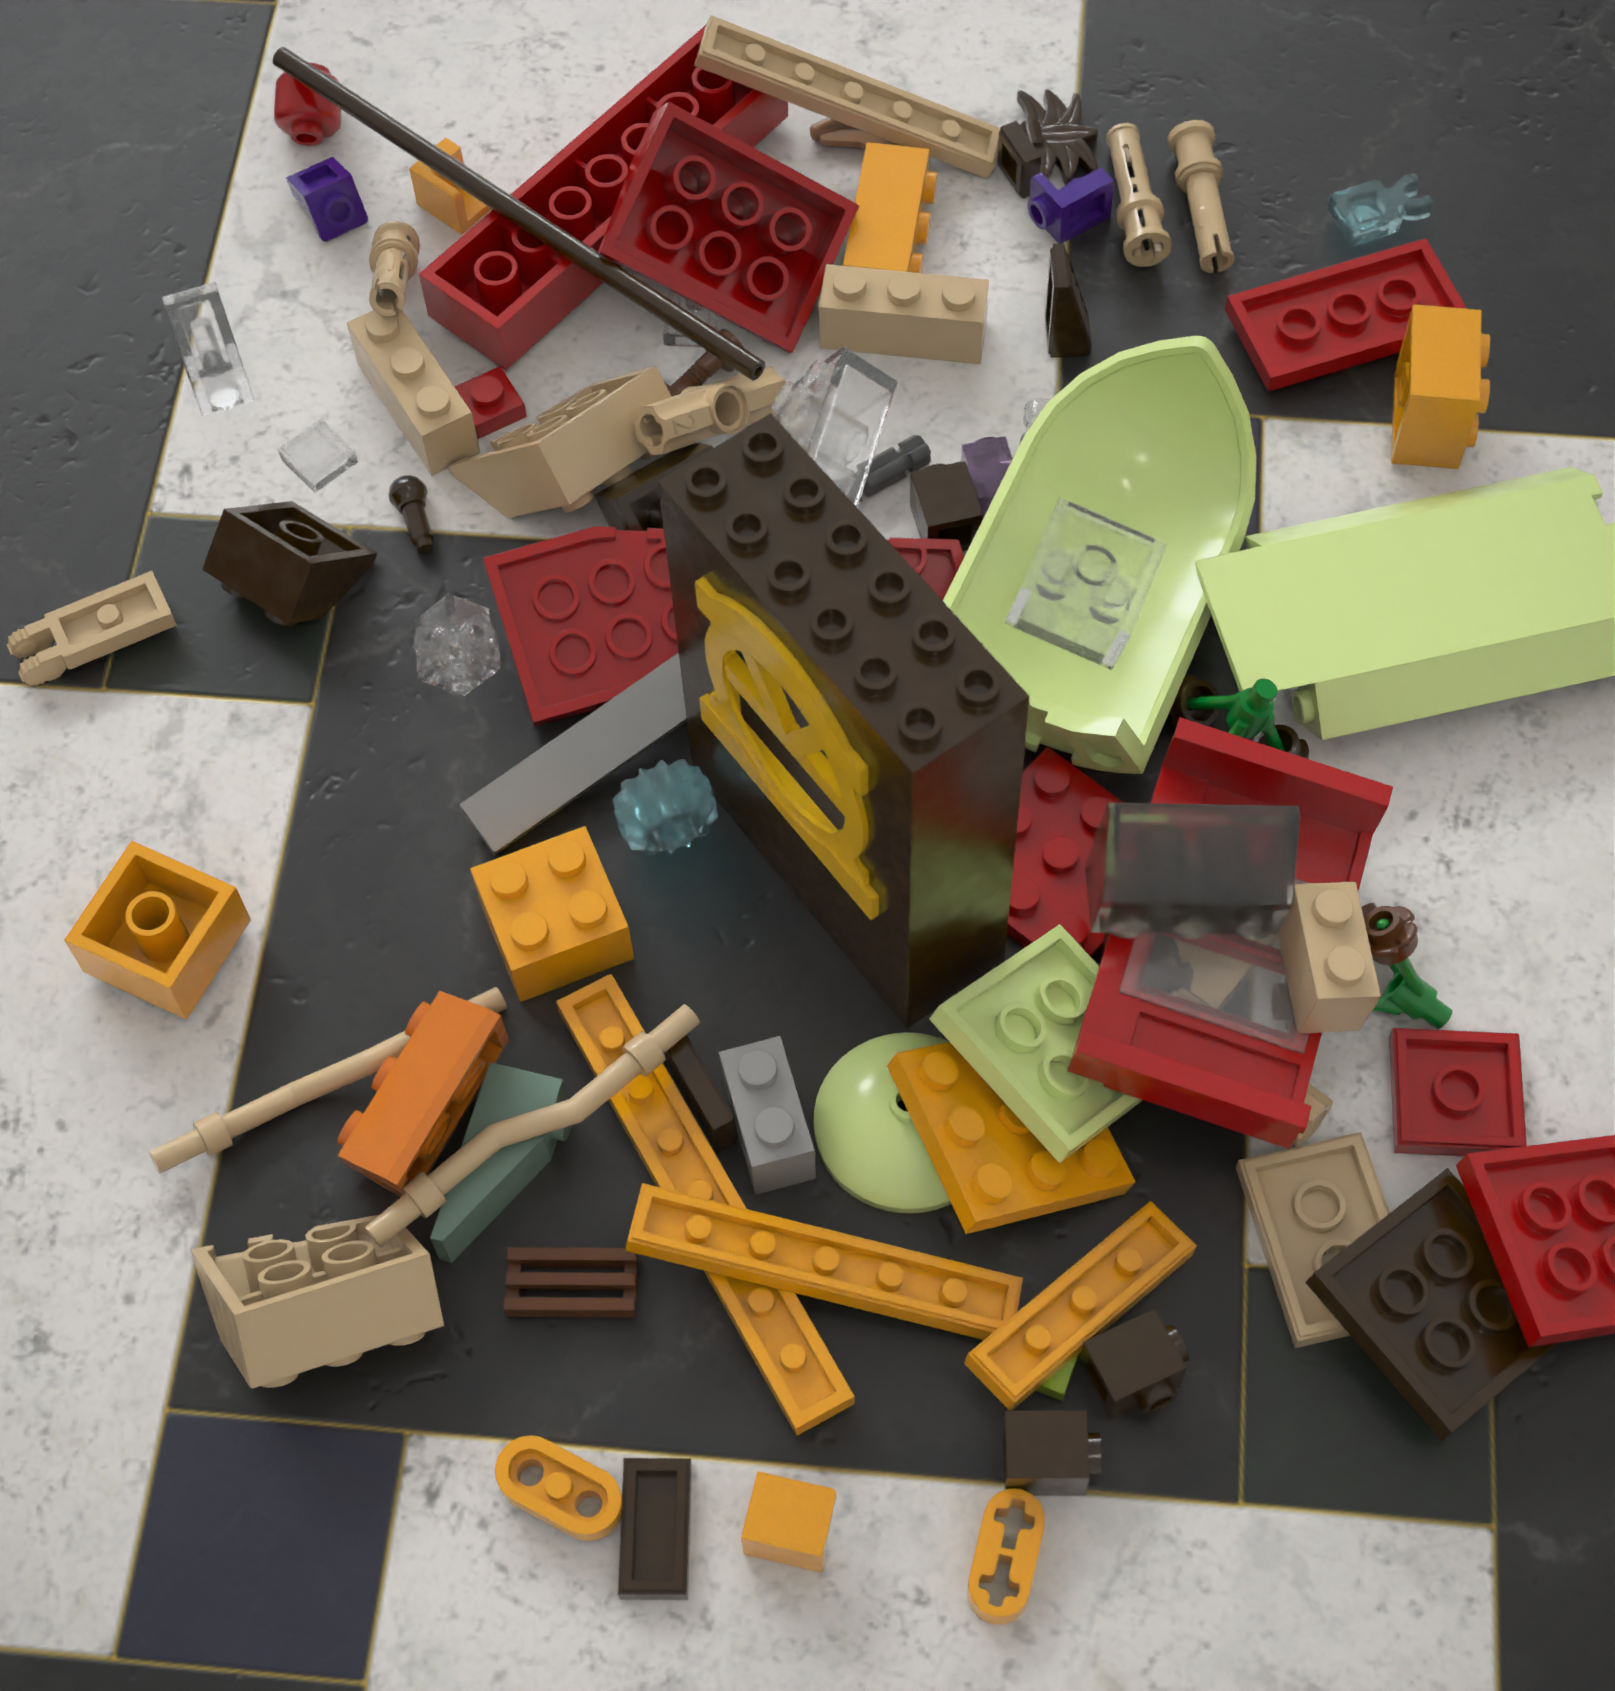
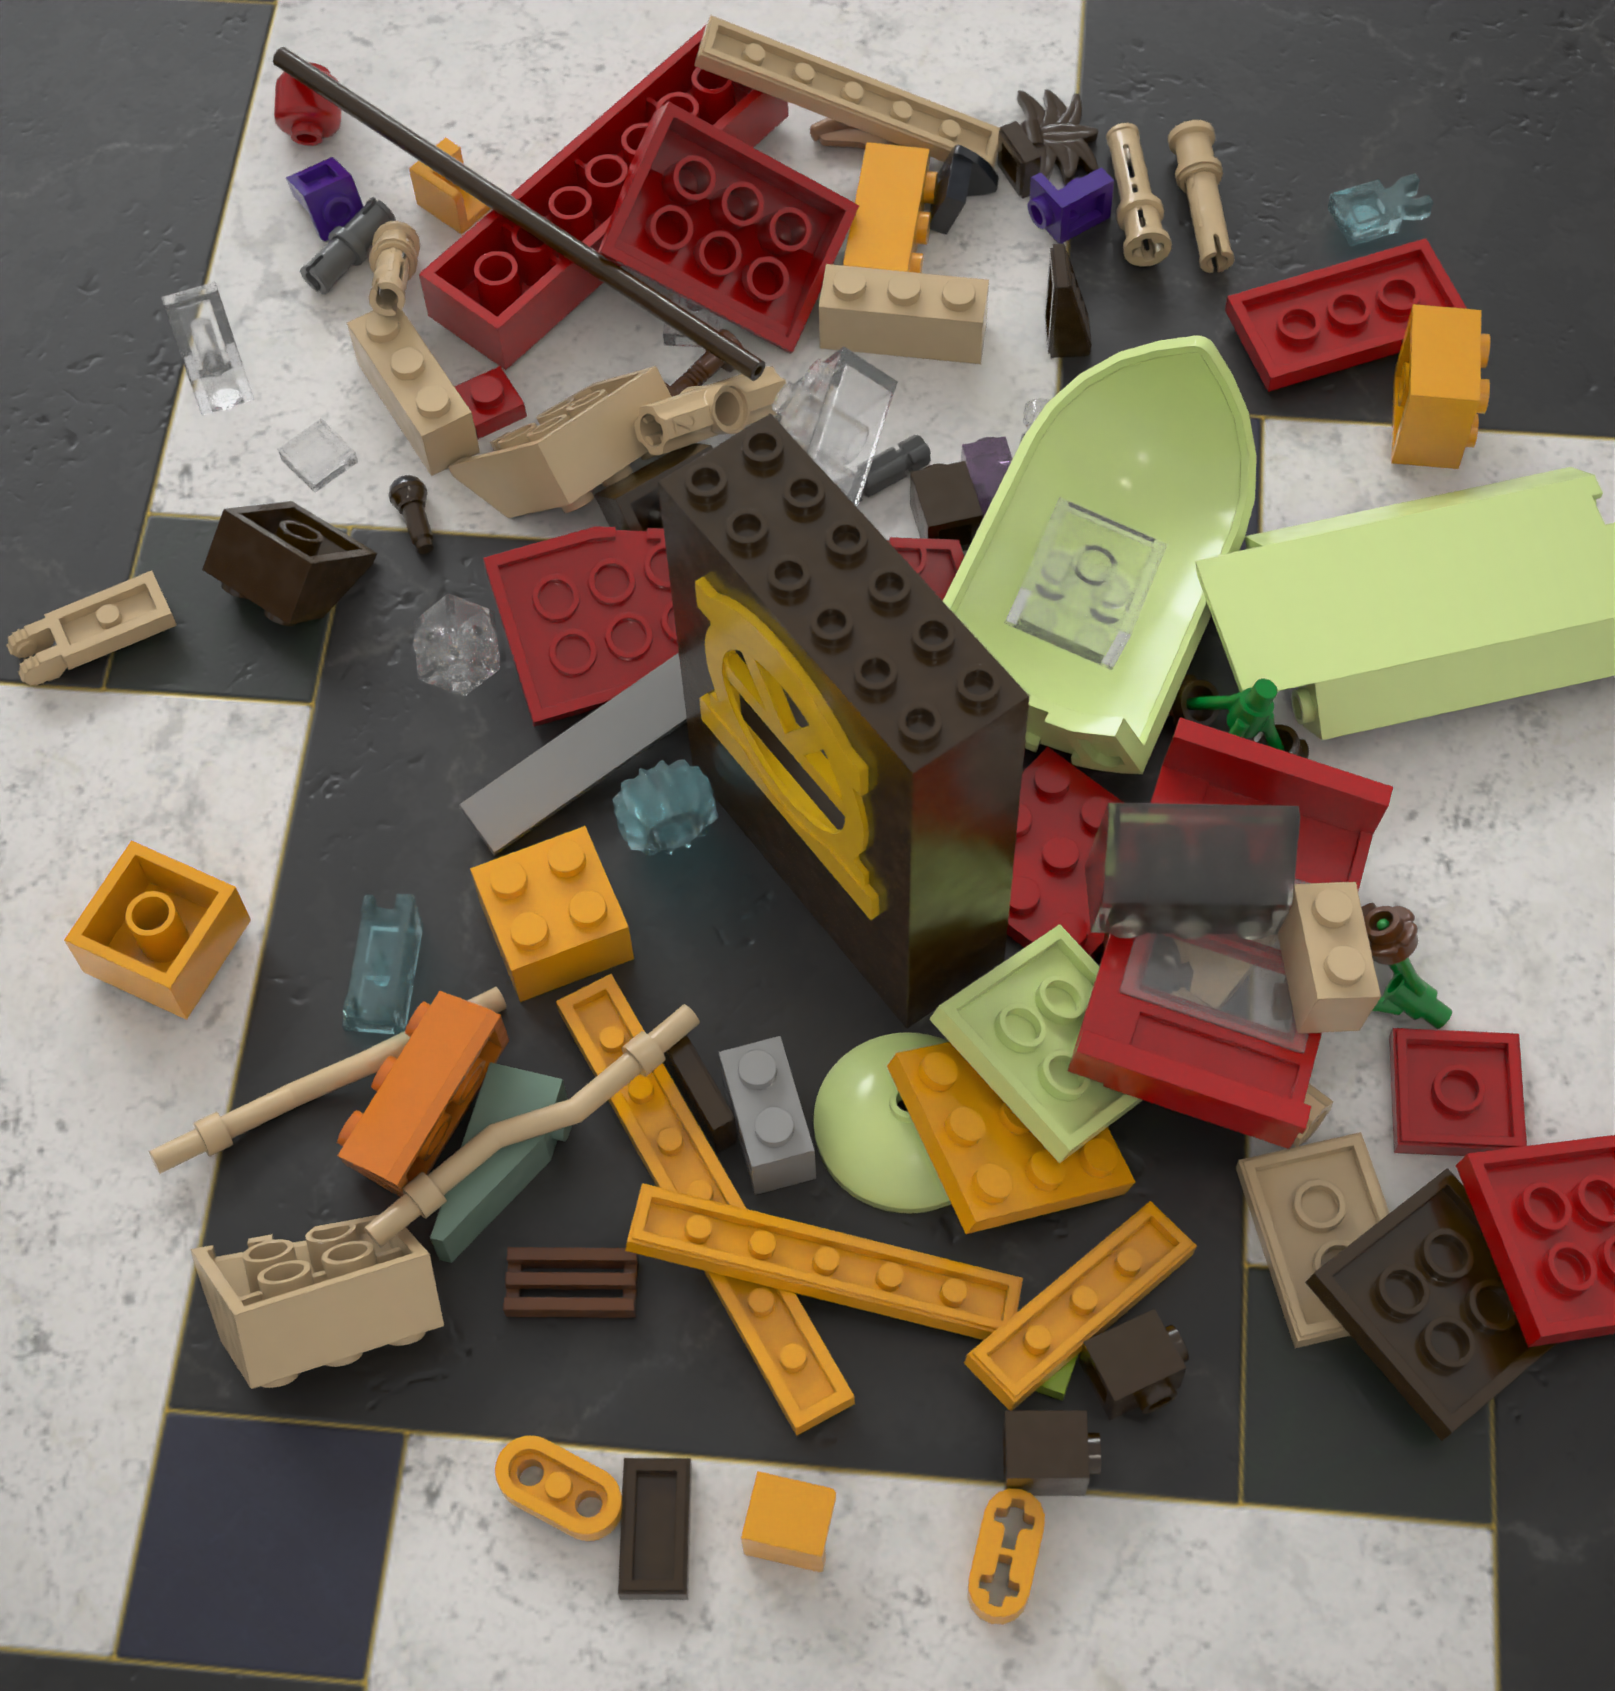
none -> dark grey pin [300,197,396,295]
none -> clear light blue hinge [342,894,424,1034]
none -> black tile [930,145,999,235]

